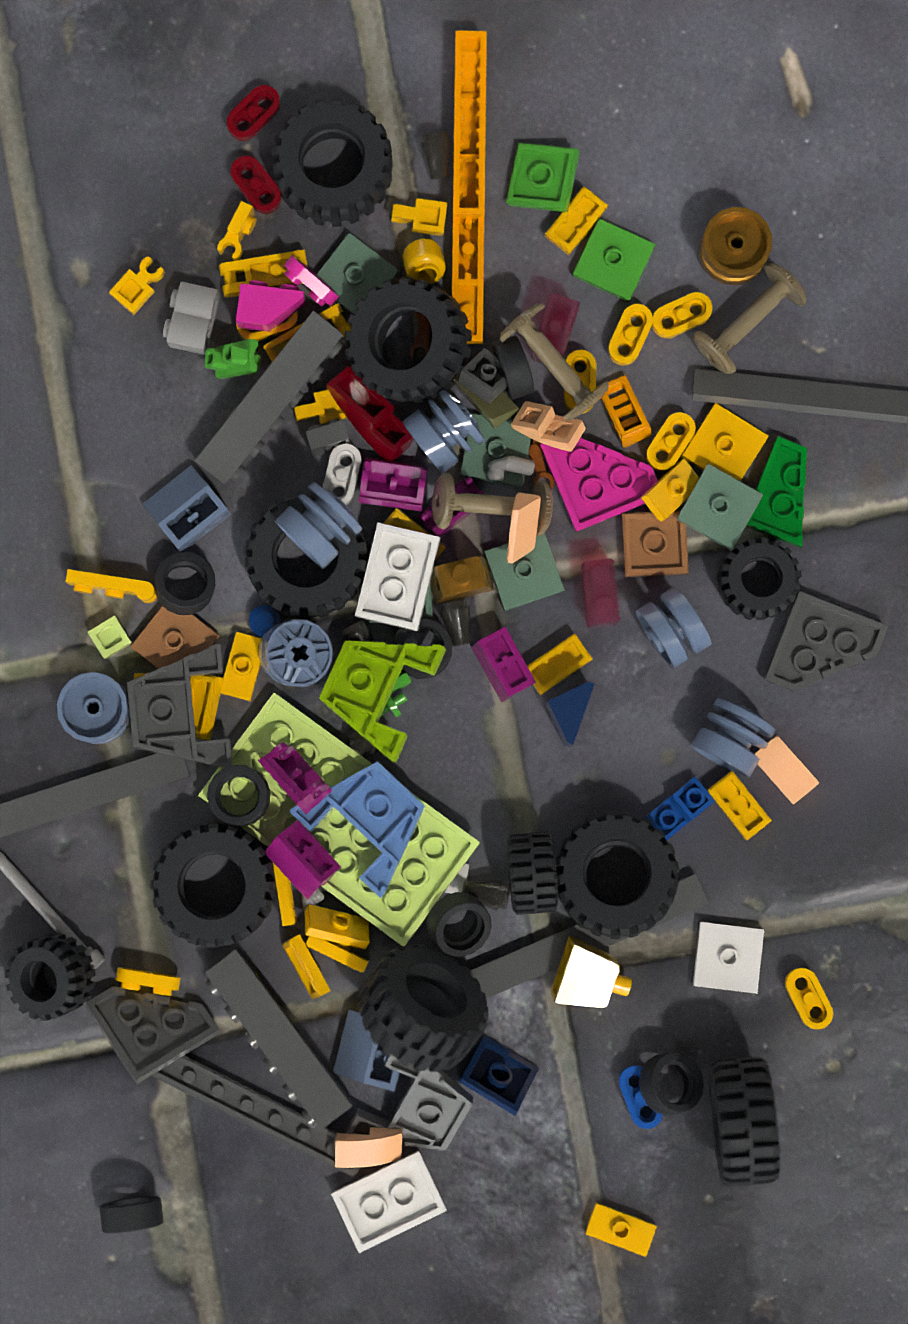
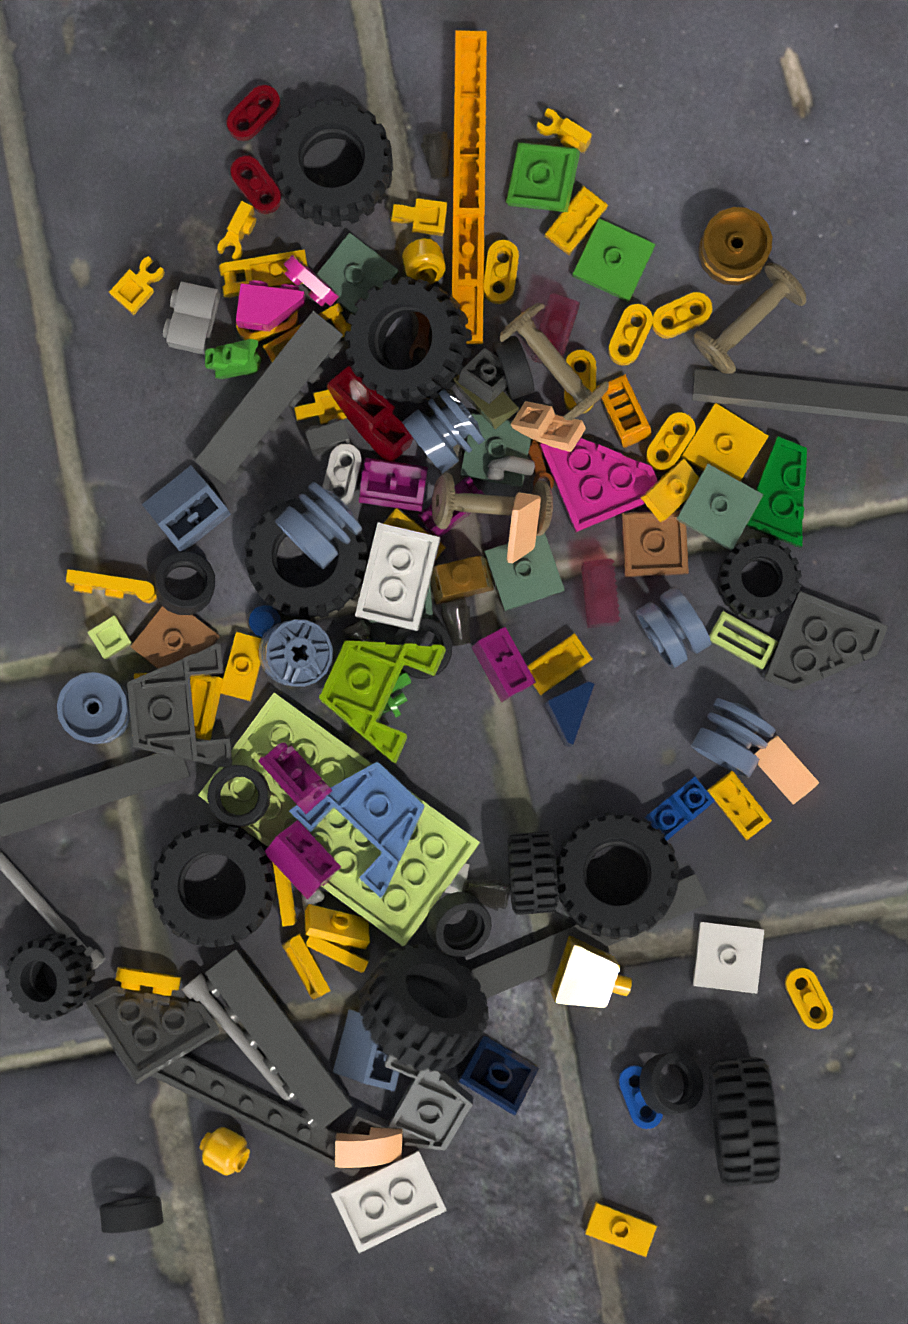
none -> light grey piece [182,973,290,1100]
none -> yellow head [200,1127,250,1176]
none -> yellow plate [483,240,519,304]
none -> yellow plate [536,109,592,153]
none -> yellowish green tile [709,611,778,670]

